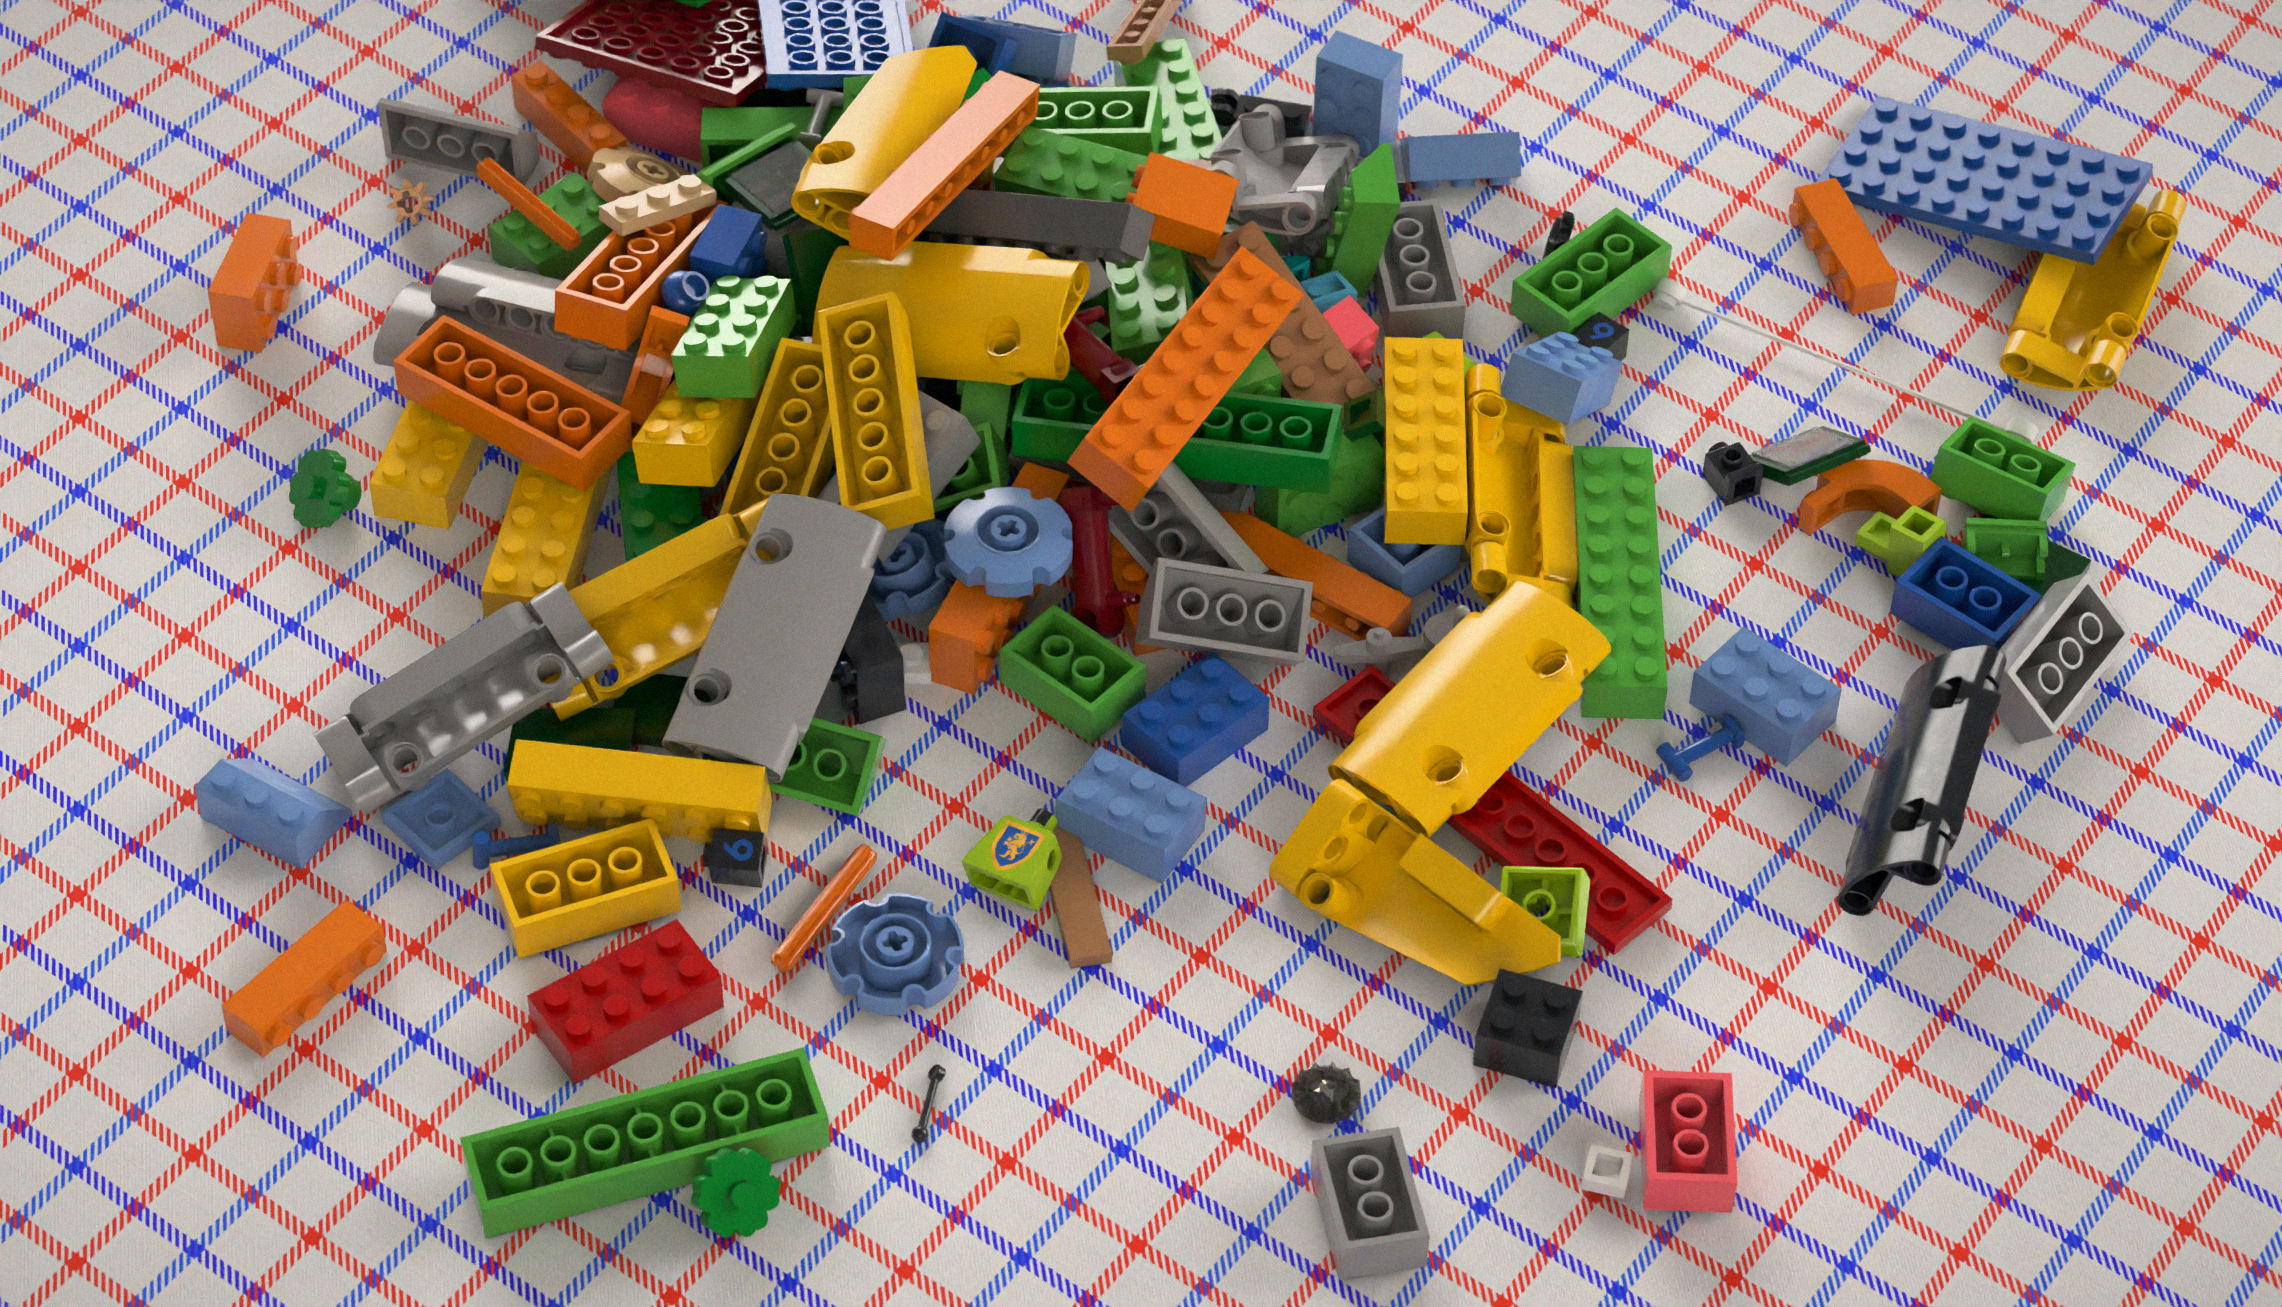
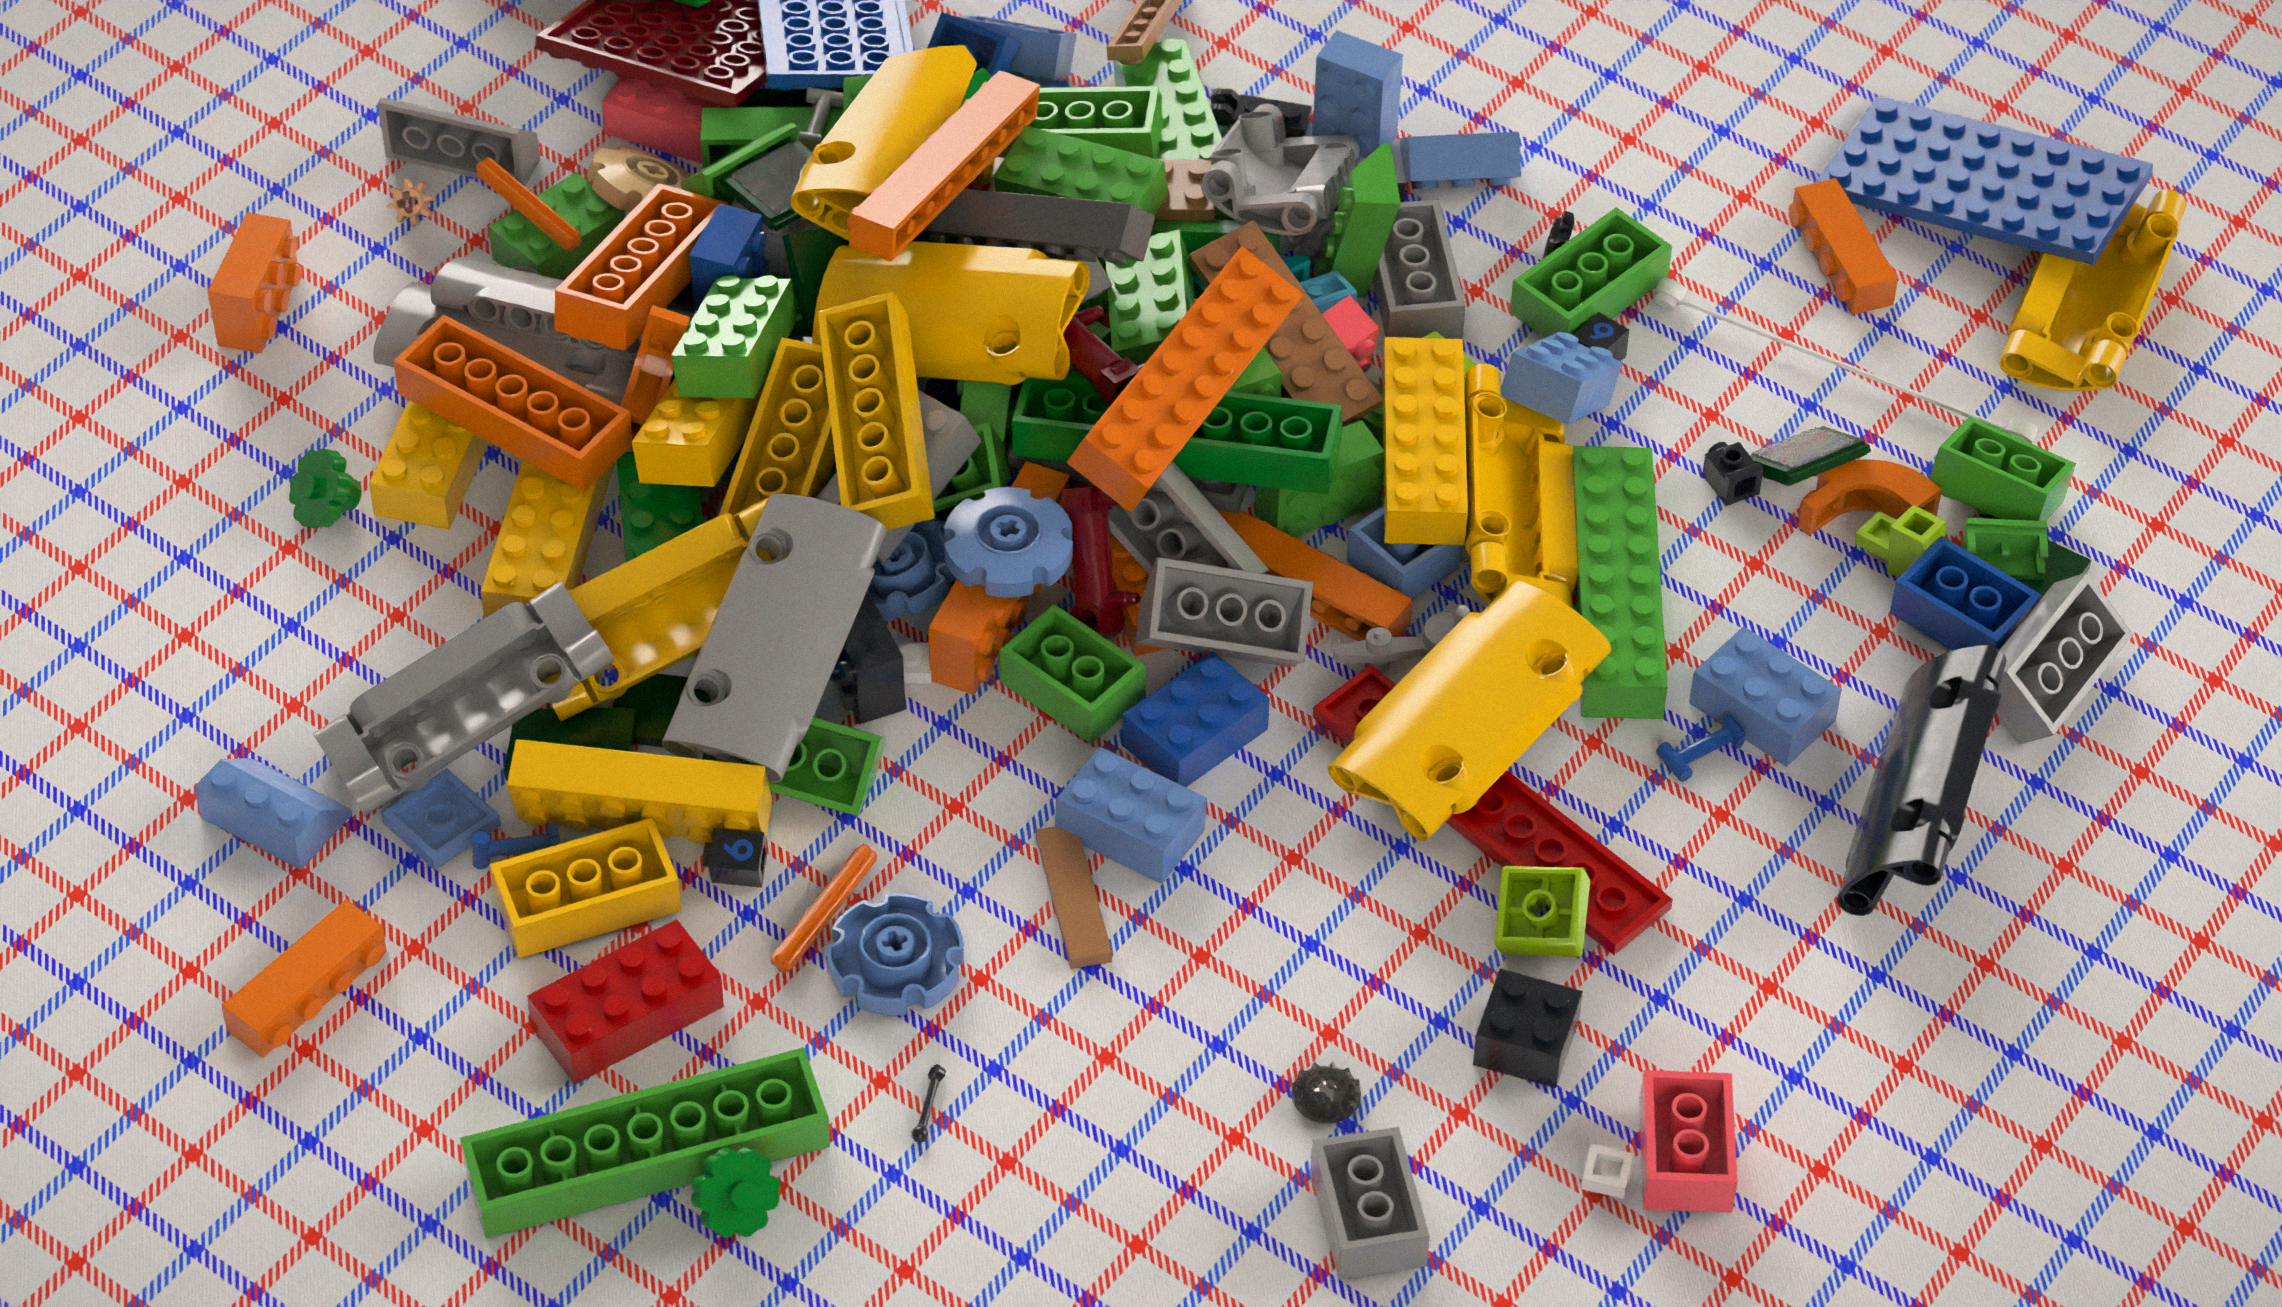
orange brick [511,60,627,175] -> none
tan plate [599,174,716,236] -> none
blue animal [661,270,709,319] -> none
lime torso [962,808,1062,911] -> none
orange brick [1125,151,1239,260] -> none
yellow panel [1269,779,1561,986] -> none
dark green plate [1343,389,1386,442] -> none

